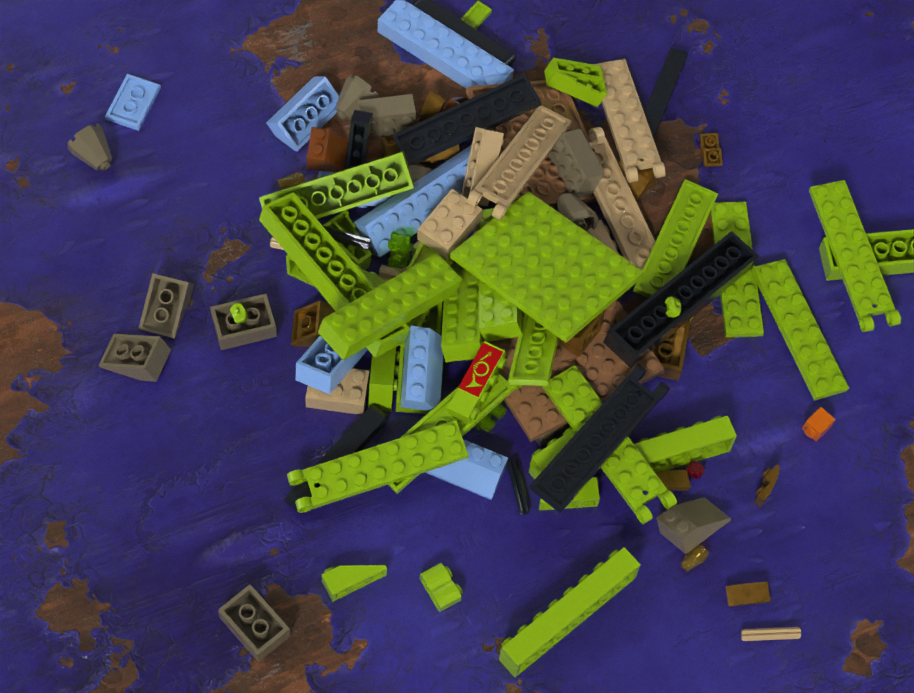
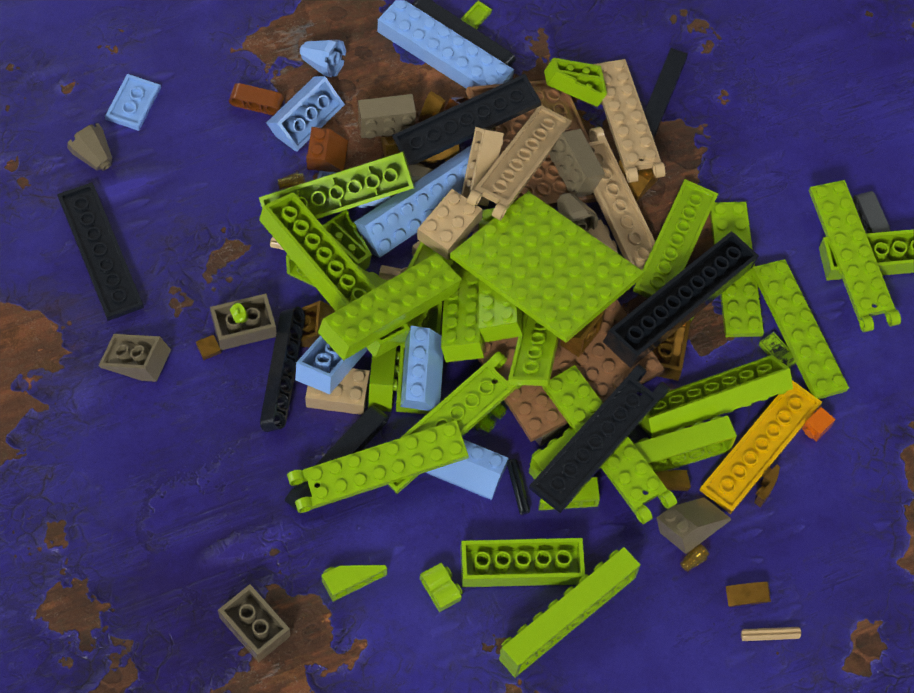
dark tan slope [138,273,194,339] -> none
black axle [322,225,371,249] -> none
dark tan cone [335,74,379,120] -> none
black brick [346,110,373,169] -> none
clear neon green hips [388,231,413,268] -> none
brick [447,341,507,424] -> none
lime piece [665,297,681,317] -> none
dark red axle [685,460,705,479] -> none
pearl gold slope [699,133,723,167] -> none
none -> black plate [57,182,144,321]
none -> pearl gold tile [196,335,221,360]
none -> dark orange beam [229,83,284,116]
none -> black beam [260,307,305,432]
none -> light blue cone [300,40,346,77]
none -> lime brick [460,538,585,587]
none -> lime brick [639,355,793,438]
none -> yellow plate [699,380,822,514]
none -> lime tile [759,332,796,368]
none -> dark grey beam [853,191,890,234]

